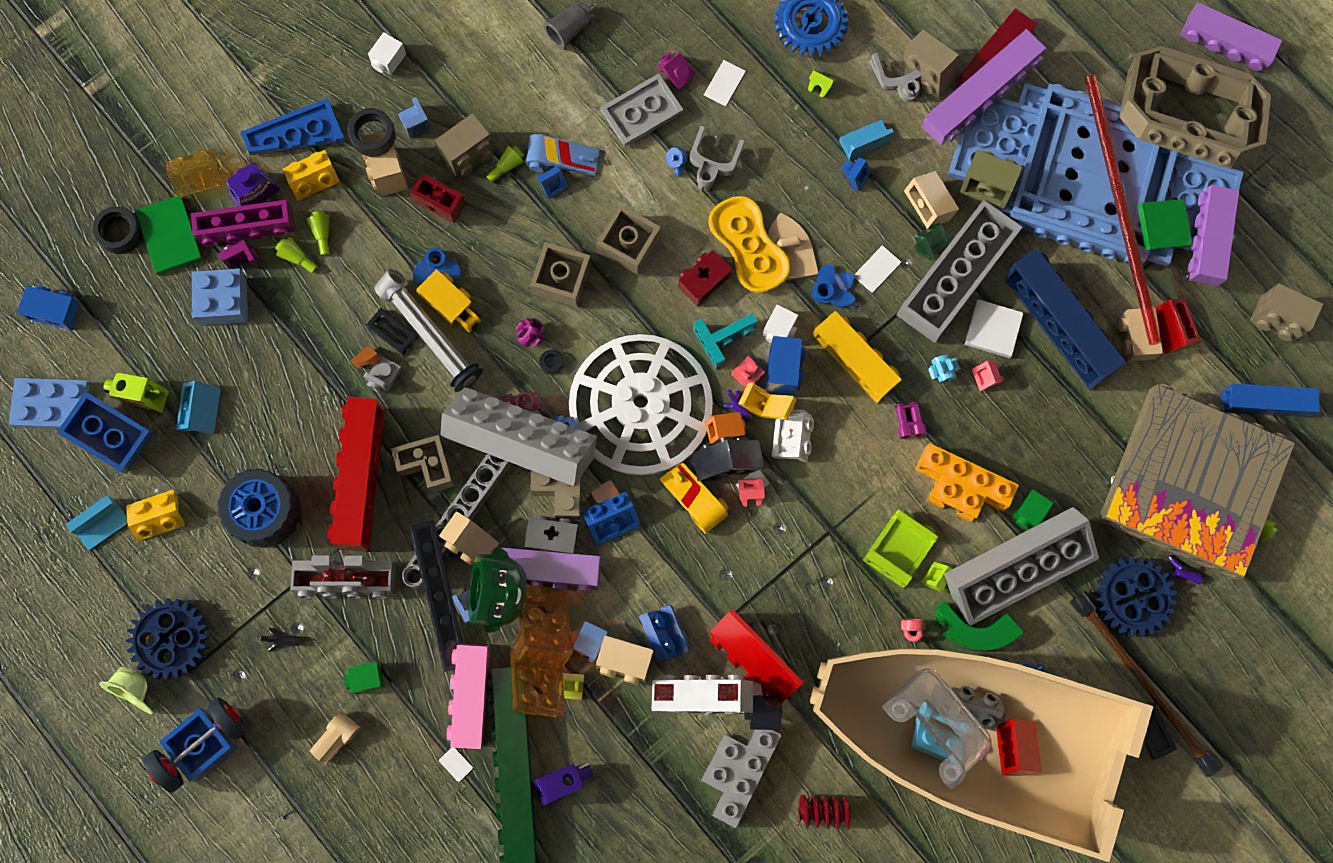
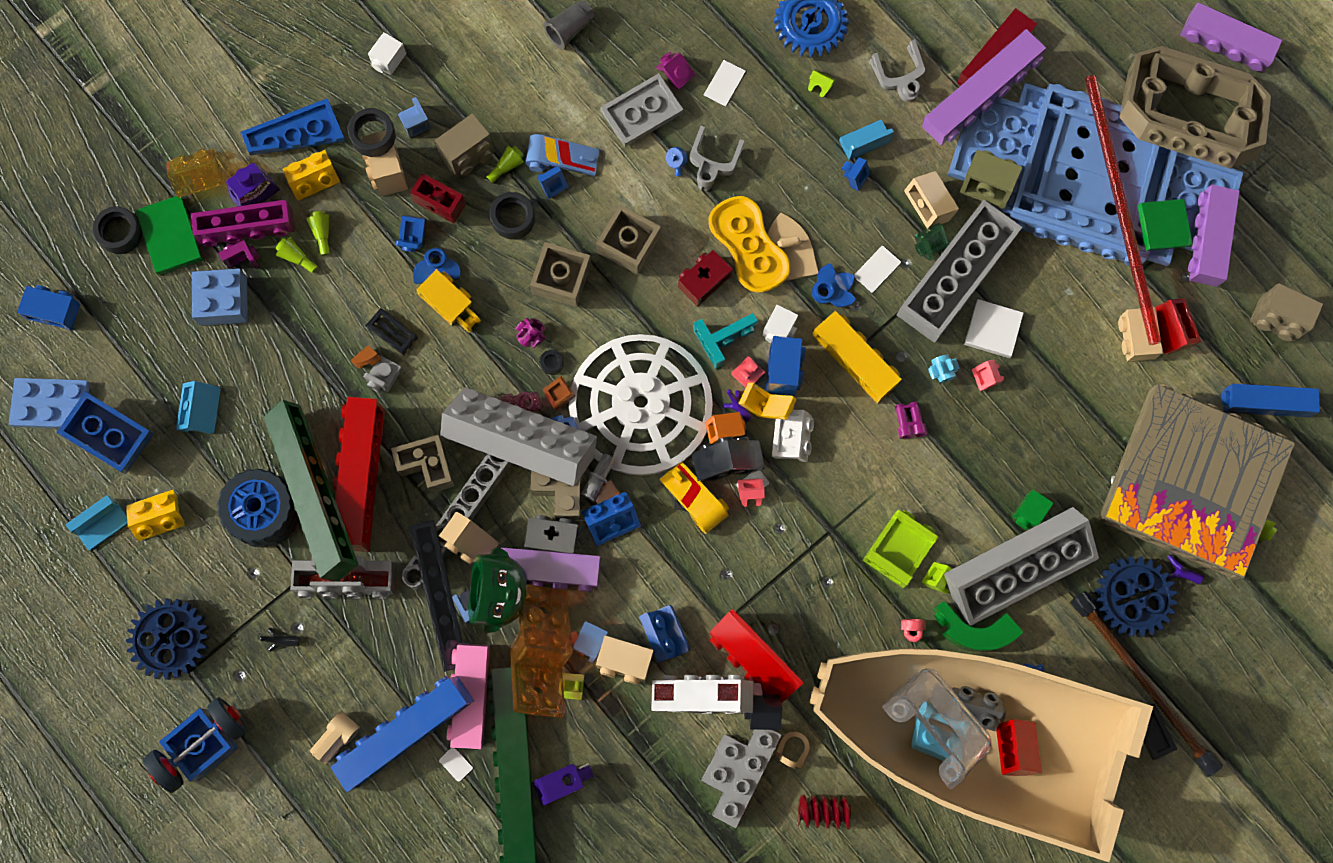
yellowish green piece [99,667,153,714] -> none
lime torso [104,373,169,414] -> none
green brick [344,662,385,694] -> none
light grey piece [374,268,483,392] -> none
dark tan brick [904,30,959,98] -> none
light orange piece [915,443,1019,522] -> none
dark blue brick [1003,248,1126,391] -> none
none -> brick [263,400,359,581]
none -> blue brick [330,676,474,792]
none -> blue bracket [396,215,427,252]
none -> black tyre [490,192,535,239]
none -> dark orange tile [542,376,575,410]
none -> light grey axle [580,454,615,502]
none -> tan piece [774,731,810,769]

